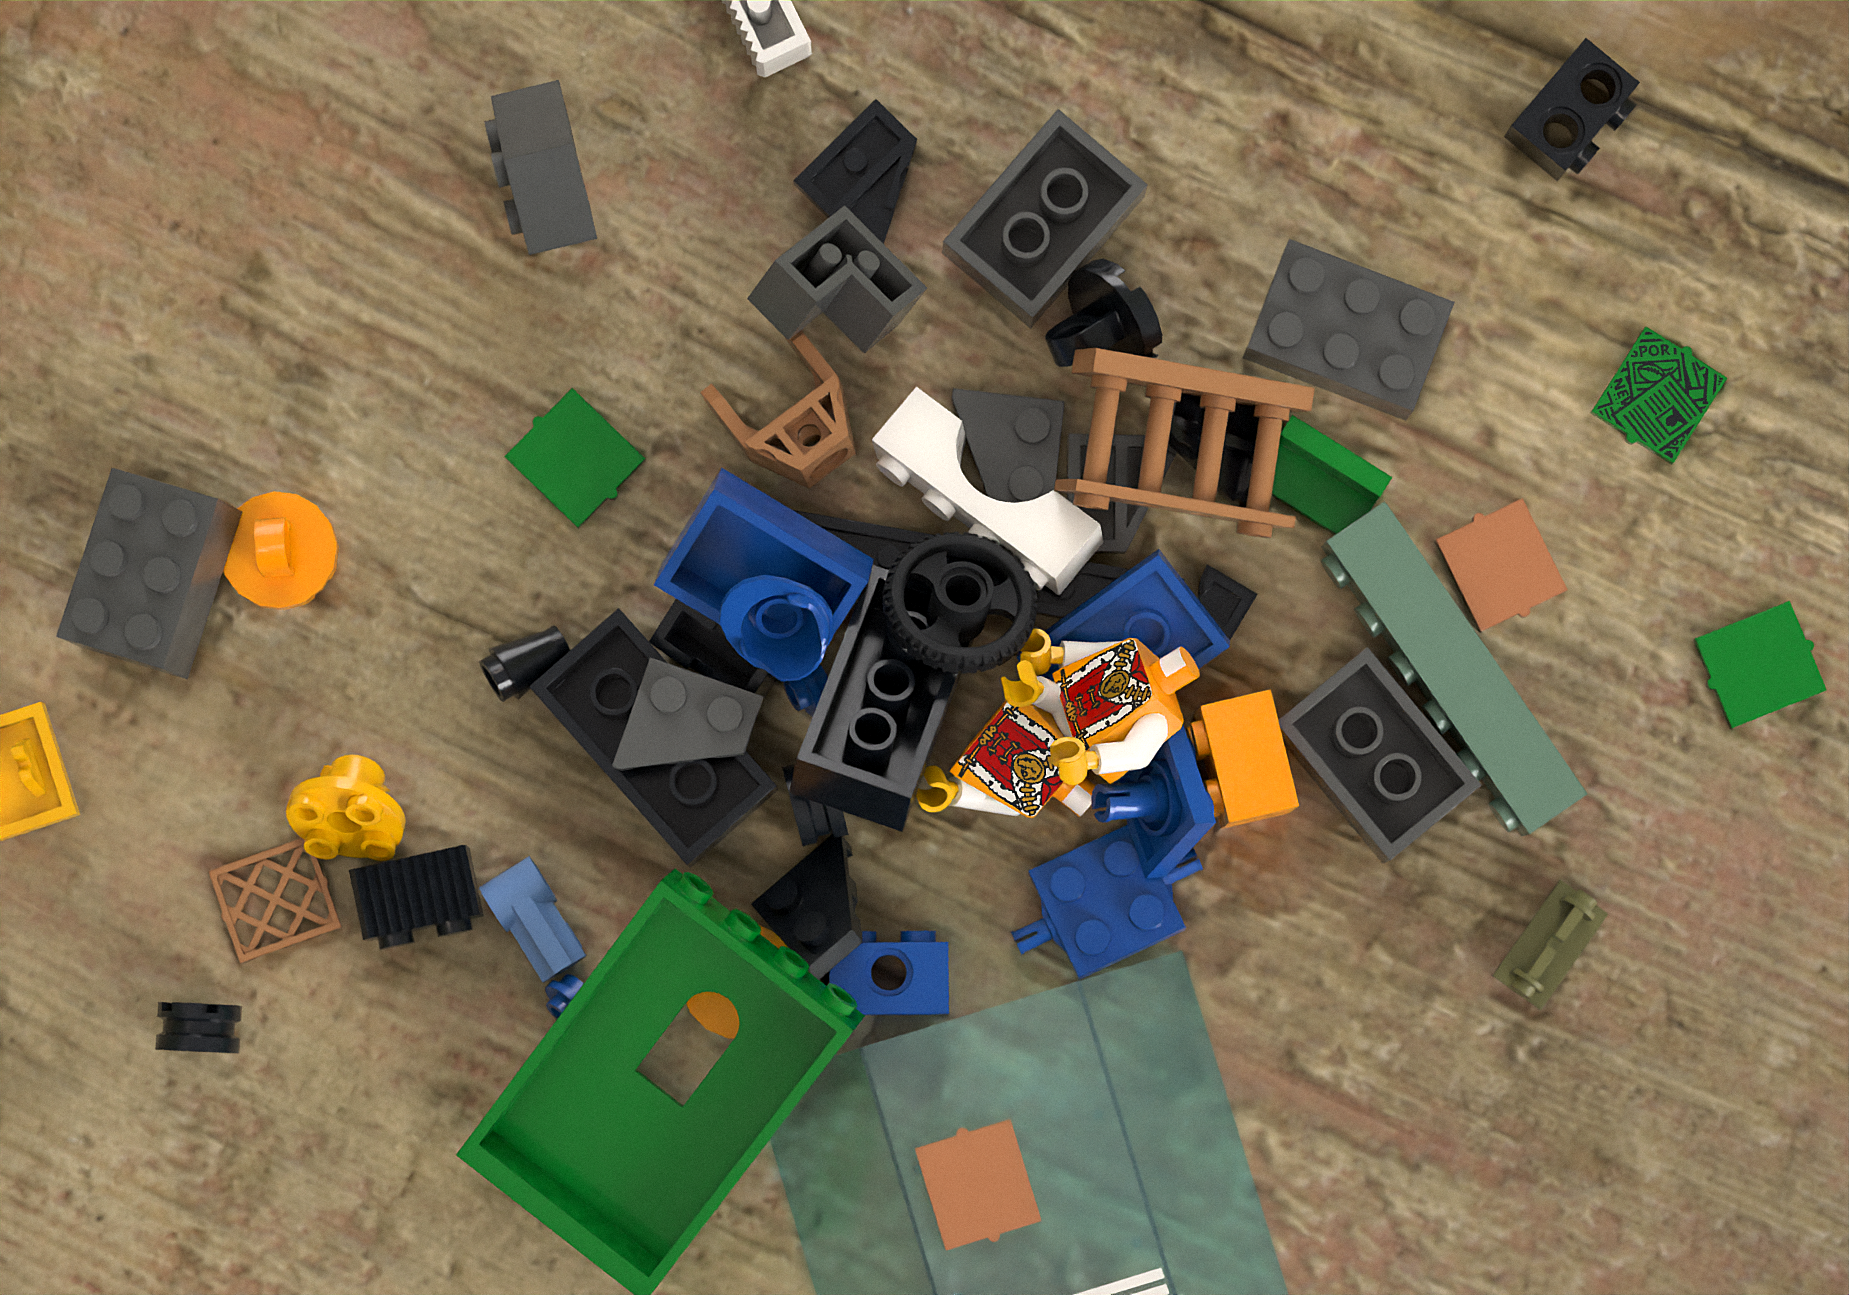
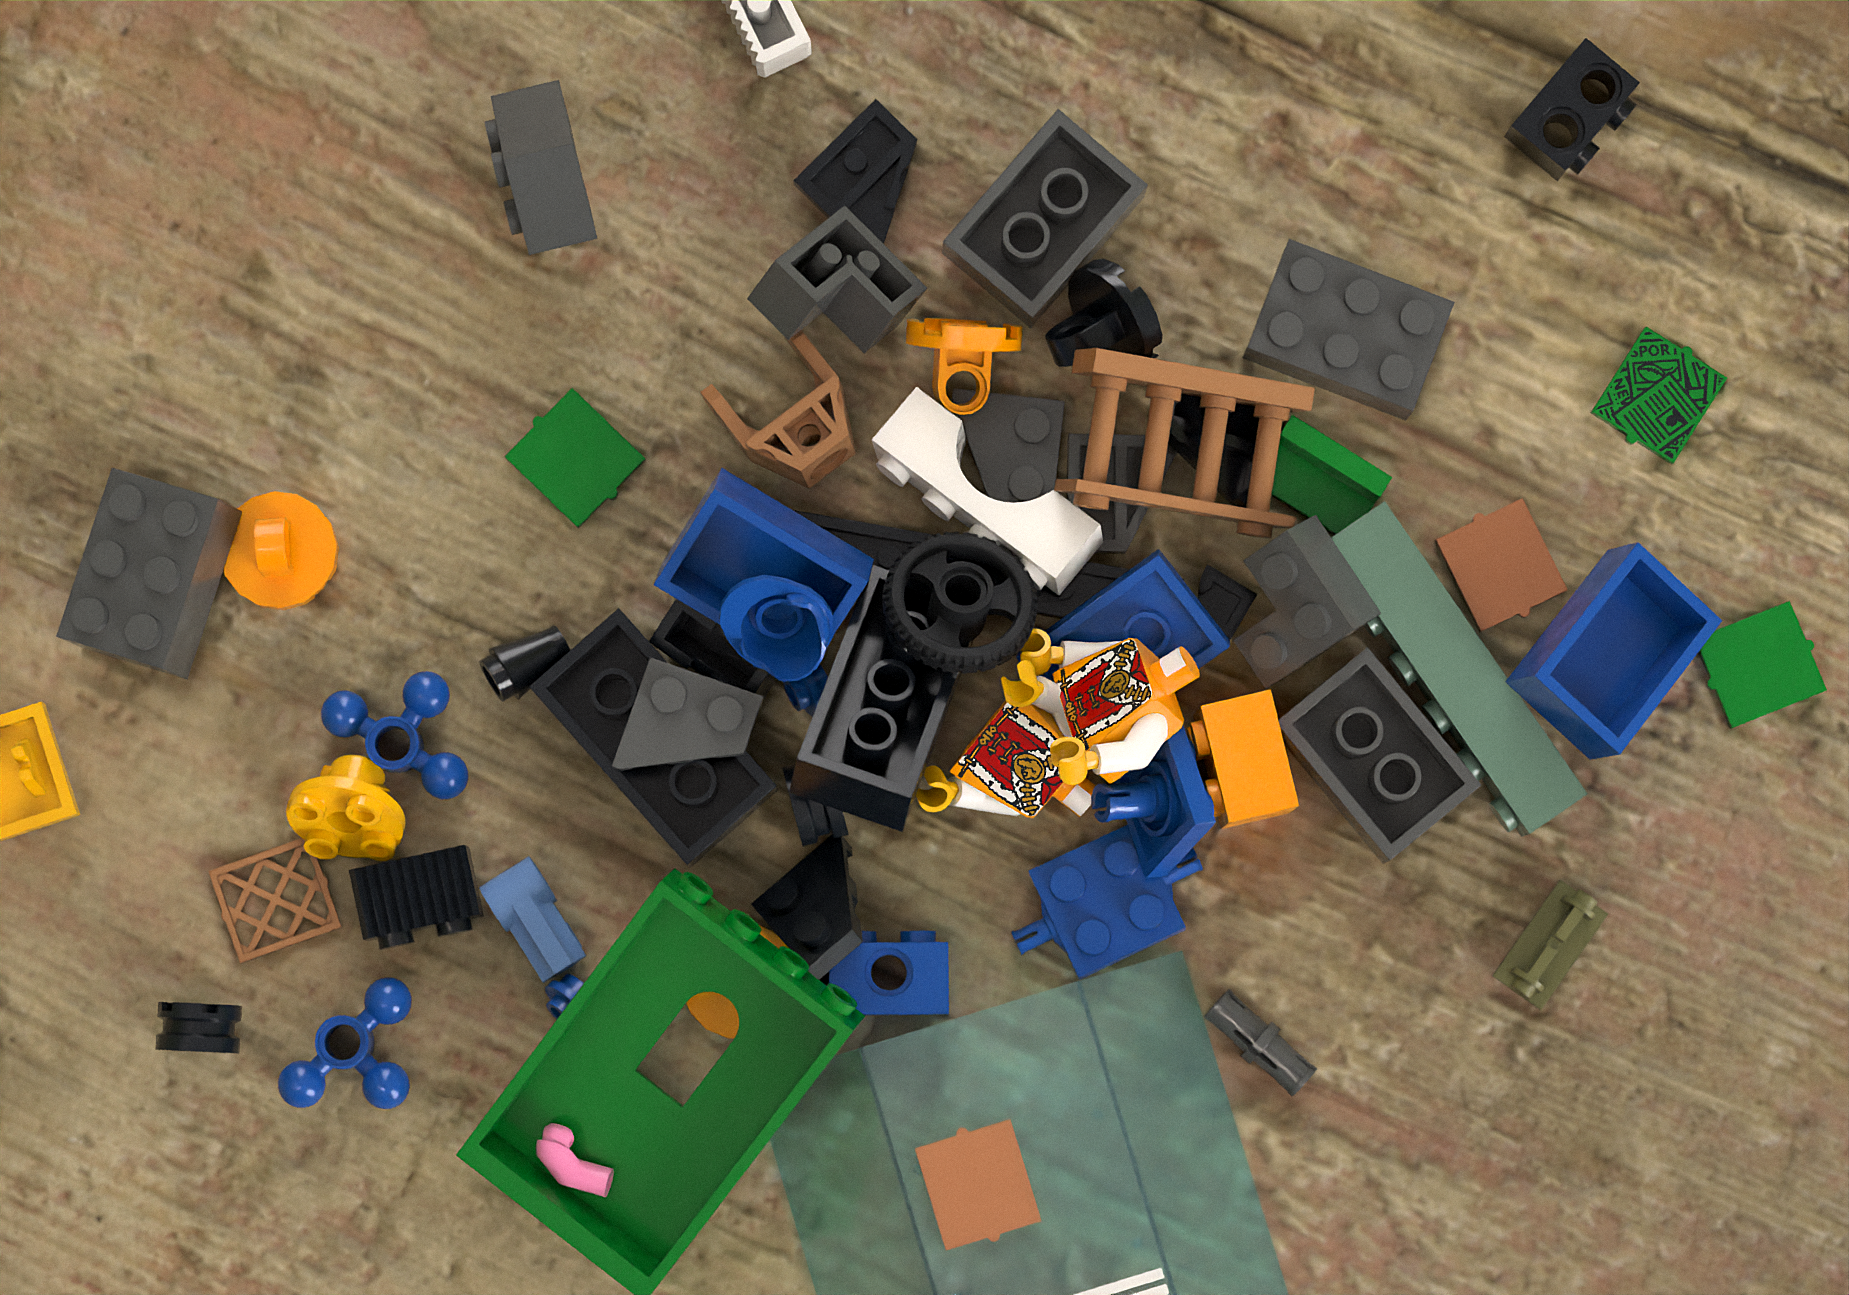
none -> blue piece [278,977,412,1109]
none -> blue piece [321,671,469,799]
none -> bright pink arm [536,1123,614,1197]
none -> light orange tile [906,318,1023,415]
none -> dark grey pin [1204,989,1317,1096]
none -> dark grey brick [1233,515,1381,689]
none -> blue piece [1505,542,1722,760]

